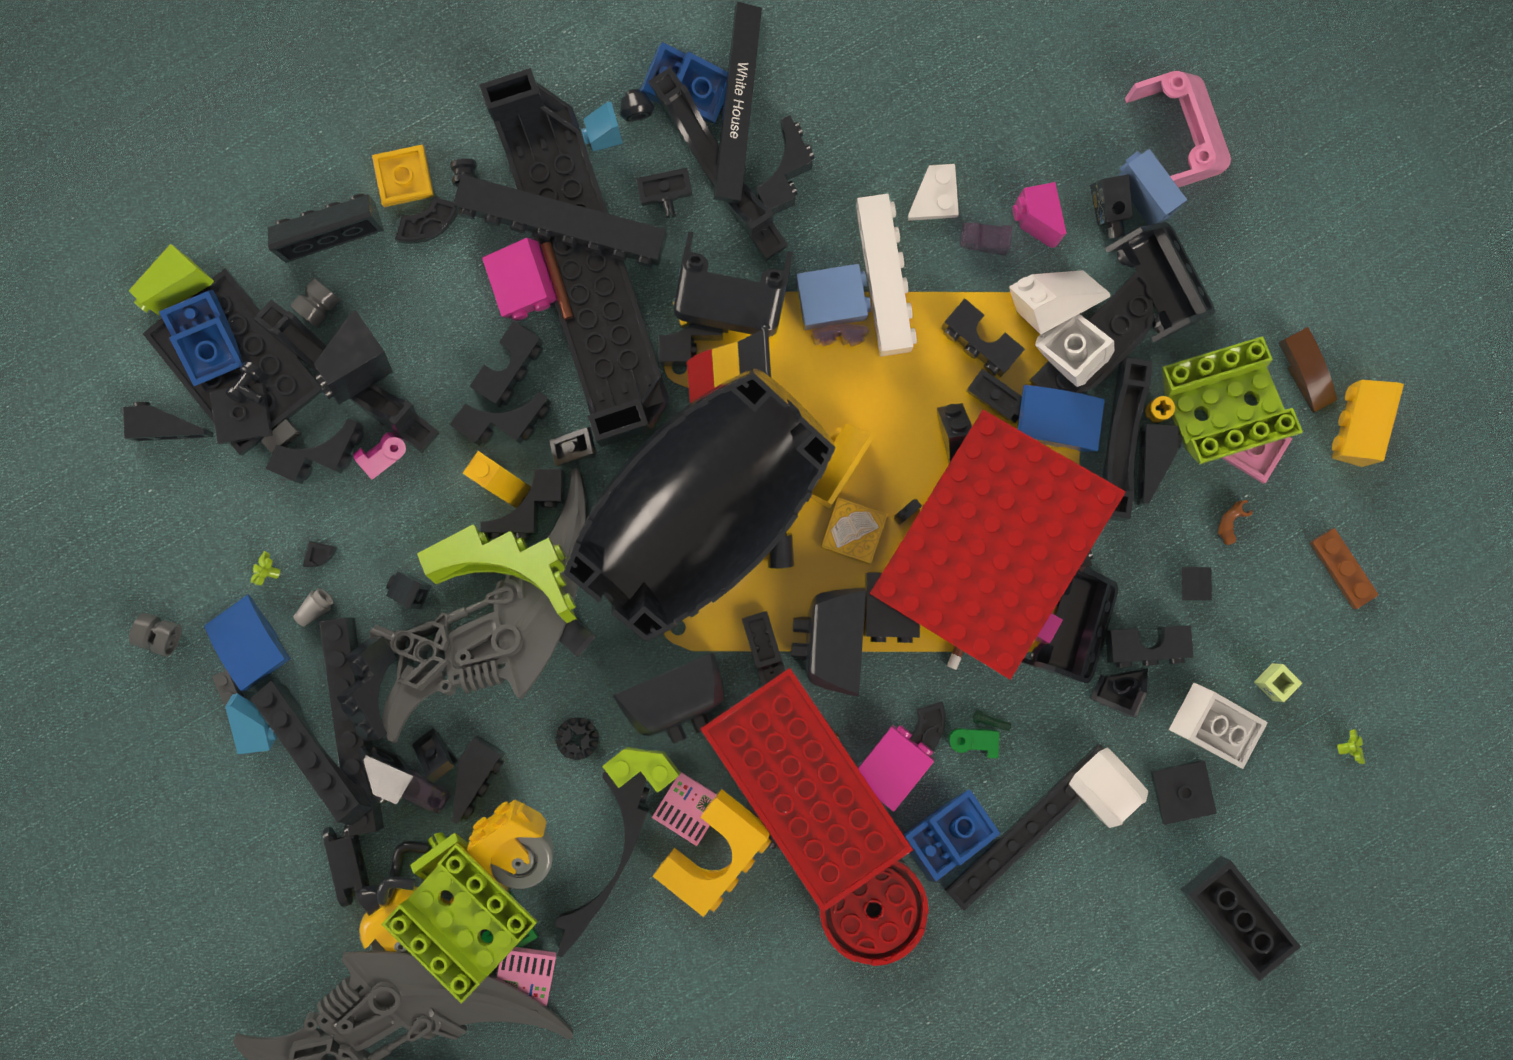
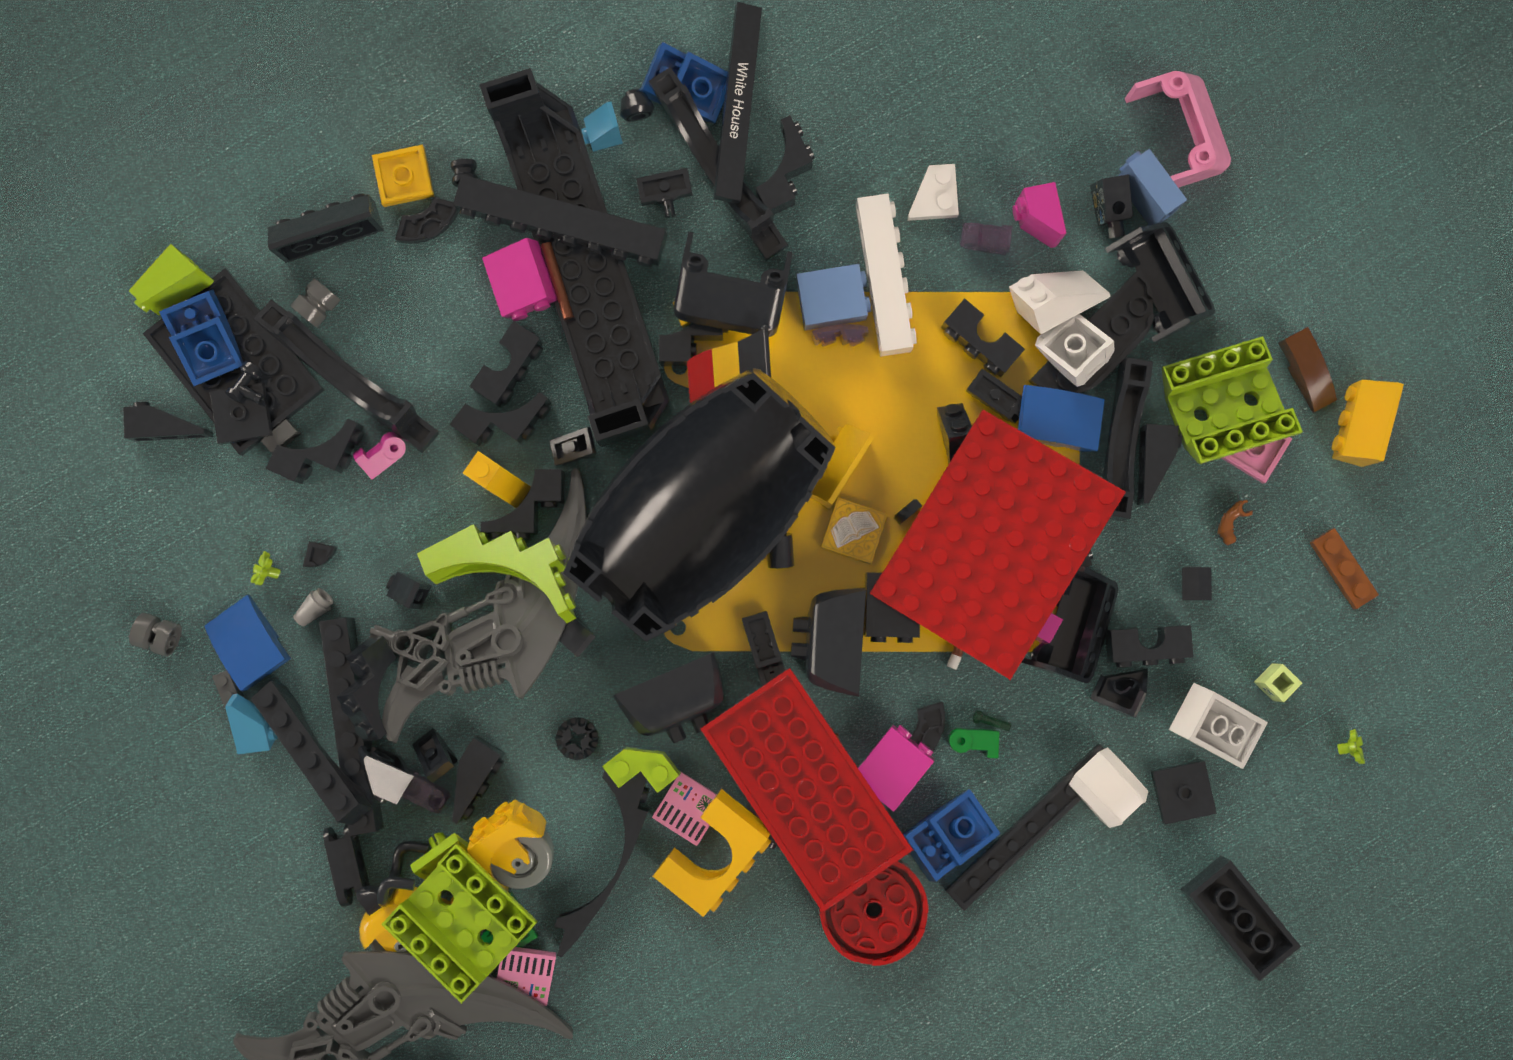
black slope [314,310,393,405] -> none
yellow bush [1145,396,1175,423] -> none

